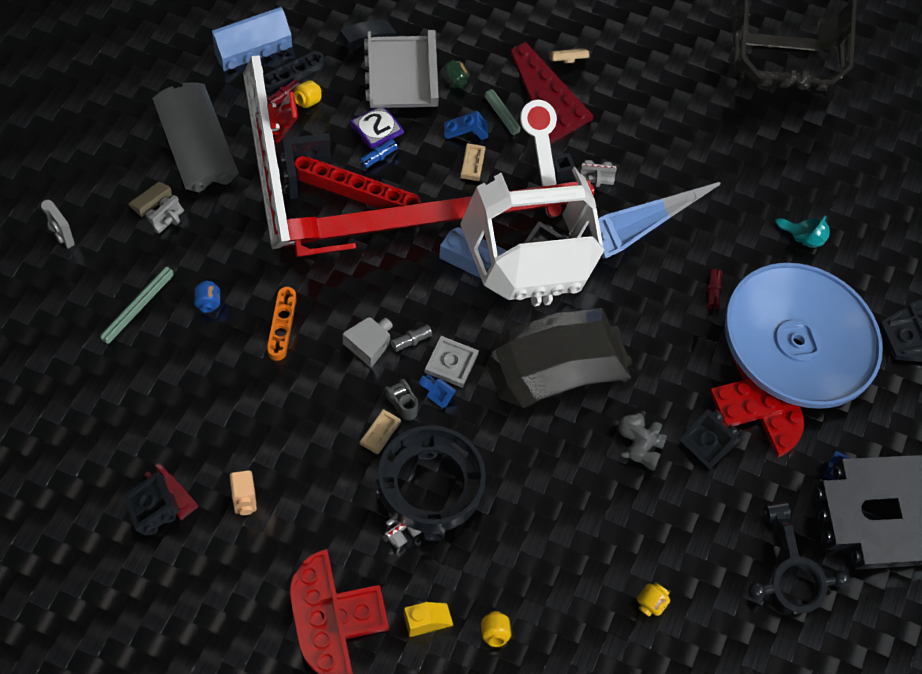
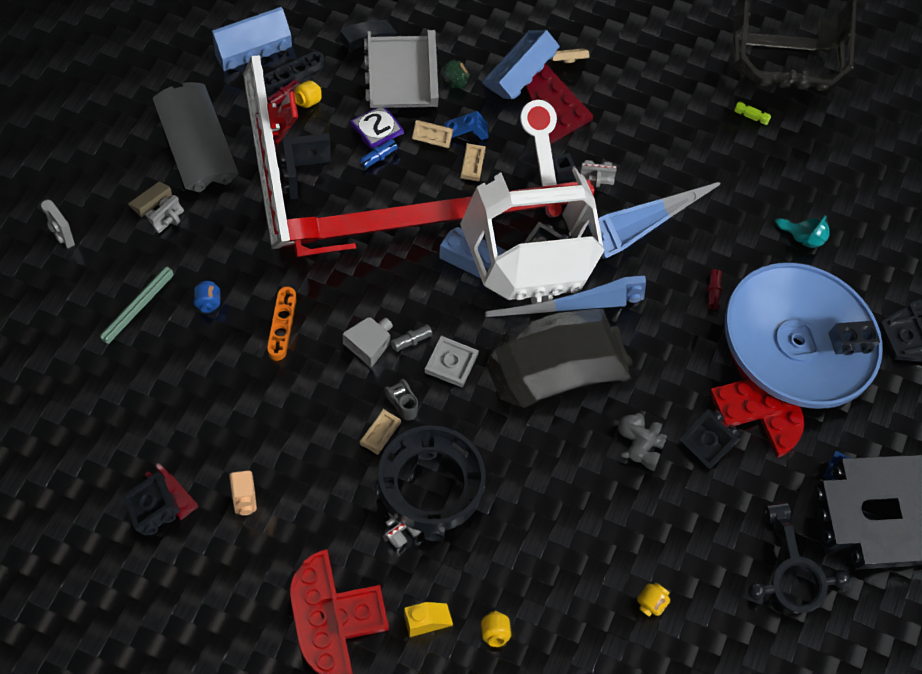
red beam [295,156,421,209] -> none
blue plate [418,374,456,408] -> none
sand green axle [485,89,520,135] -> none
none -> tan plate [412,120,453,148]
none -> medium blue slope [482,30,560,99]
none -> medium blue plate [485,276,646,317]
none -> lime axle [735,102,771,125]
none -> black brick [828,320,881,355]

